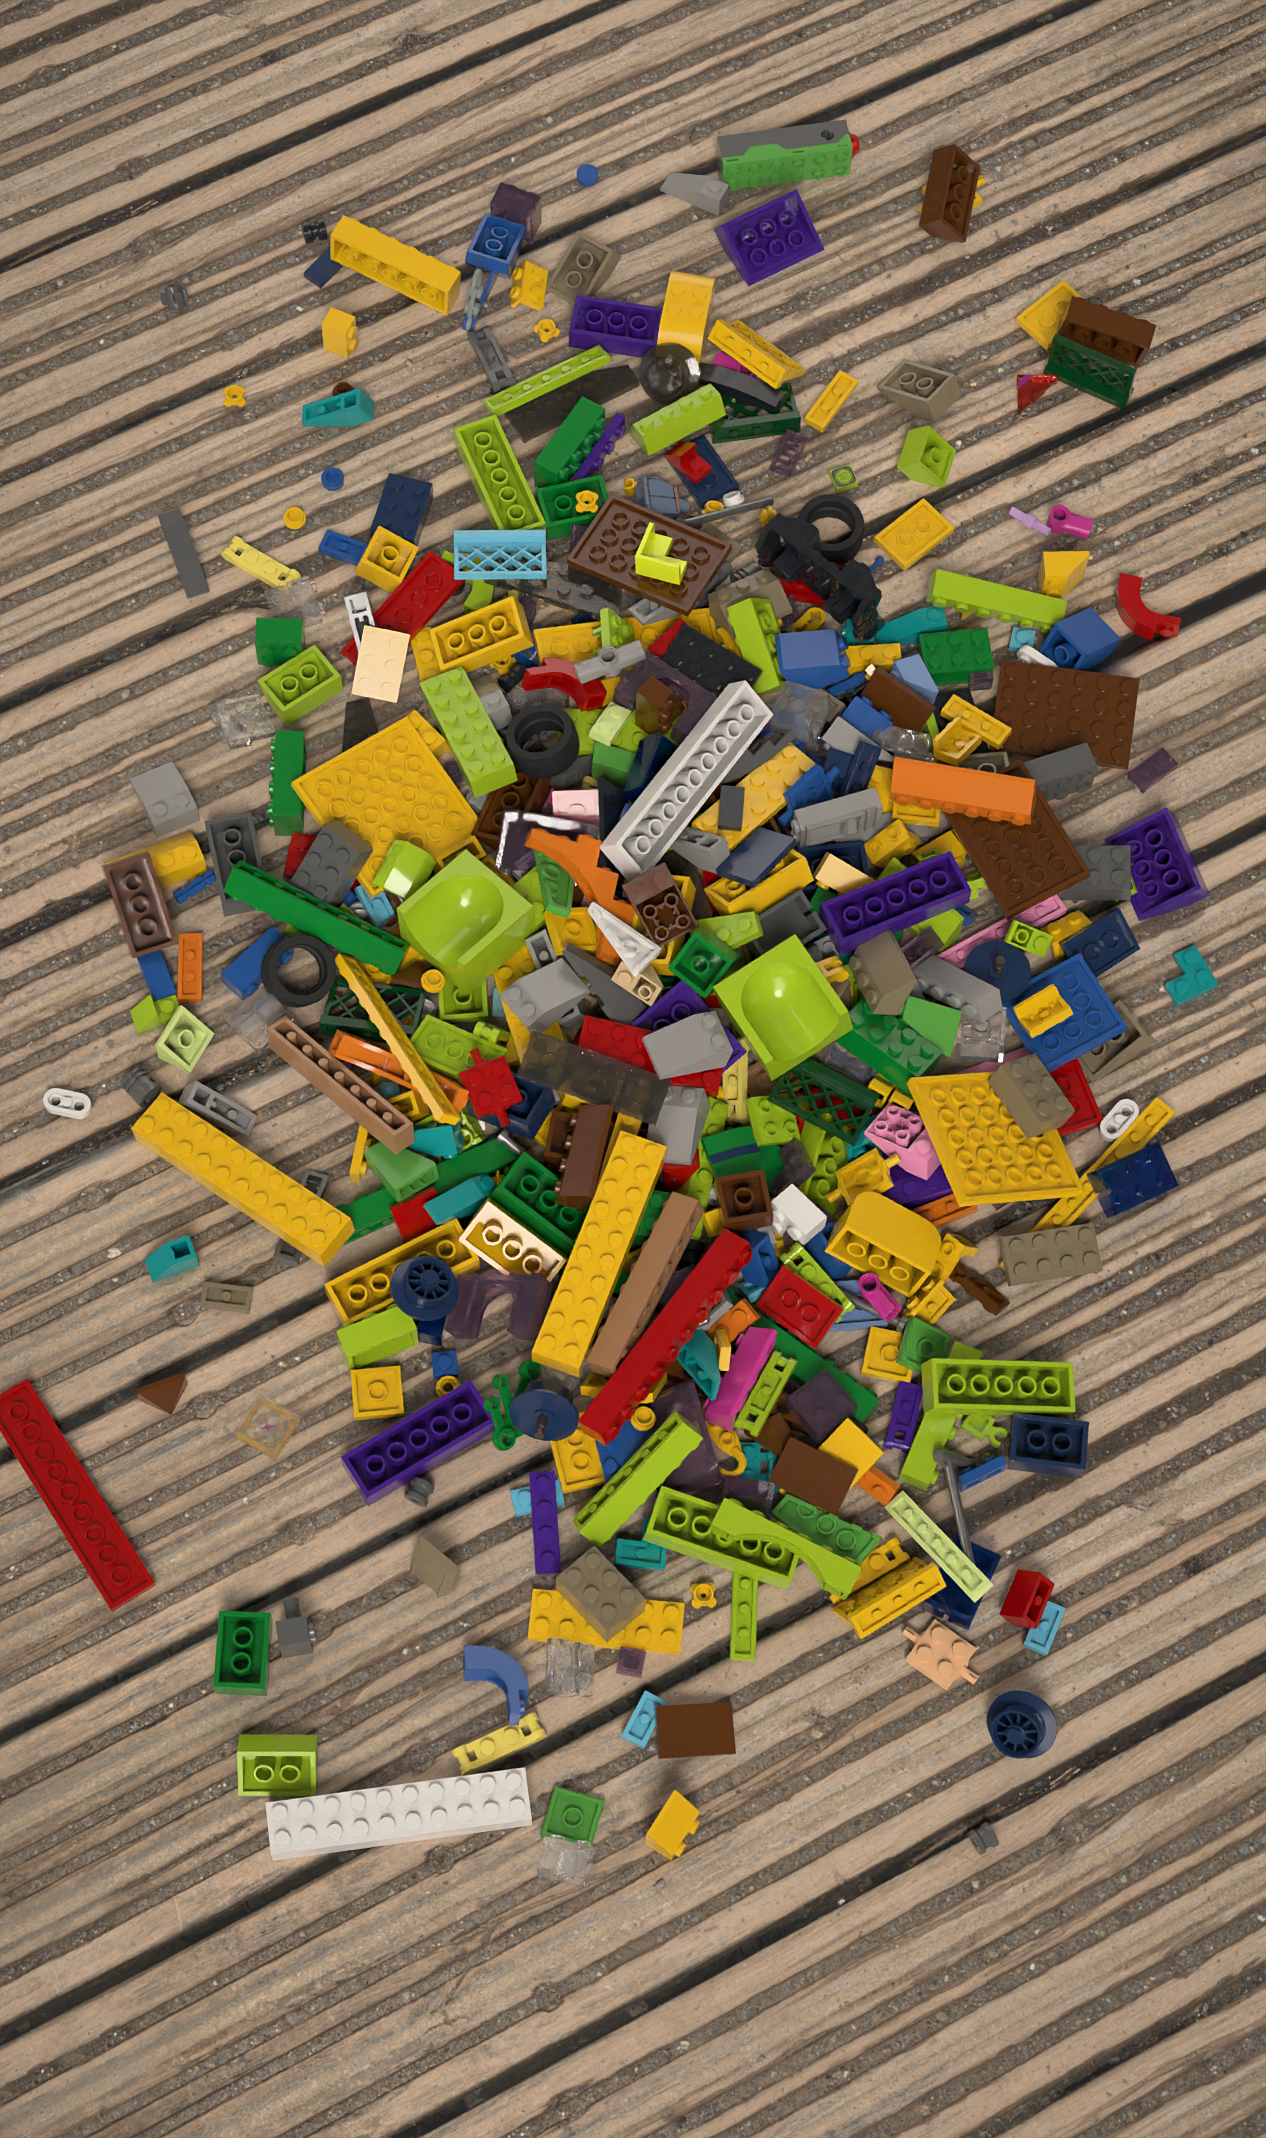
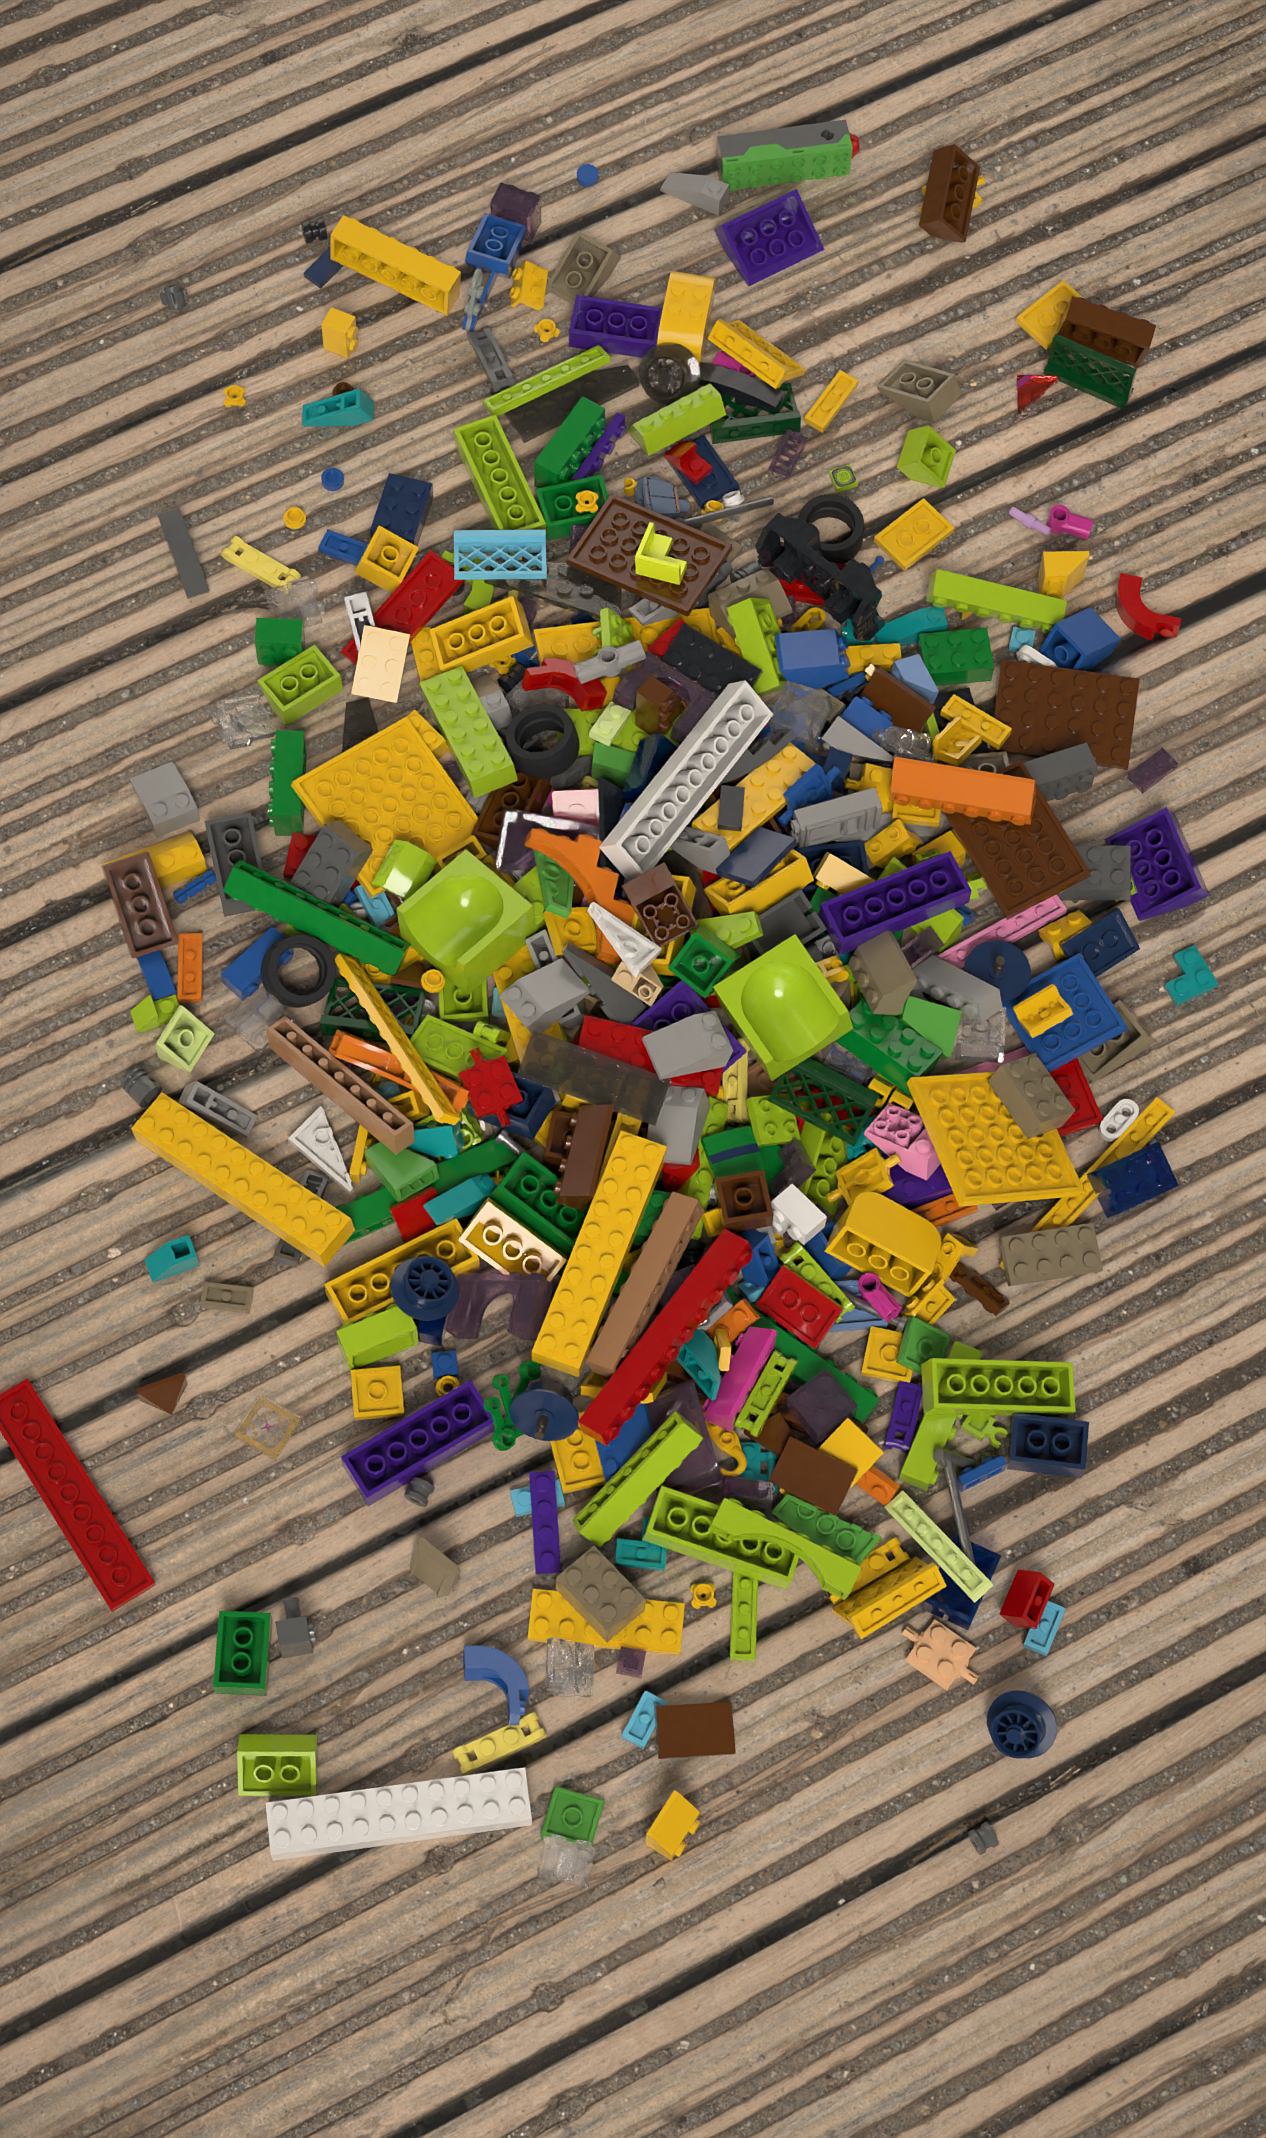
white plate [43,1088,92,1119] -> none
yellow plate [630,1406,656,1431] -> none
yellow plate [758,505,777,528] -> none
dark blue tile [837,740,882,798] -> none
tile [967,671,994,691] -> none
lime slope [1004,919,1053,958] -> none
none -> white wing [288,1106,355,1195]

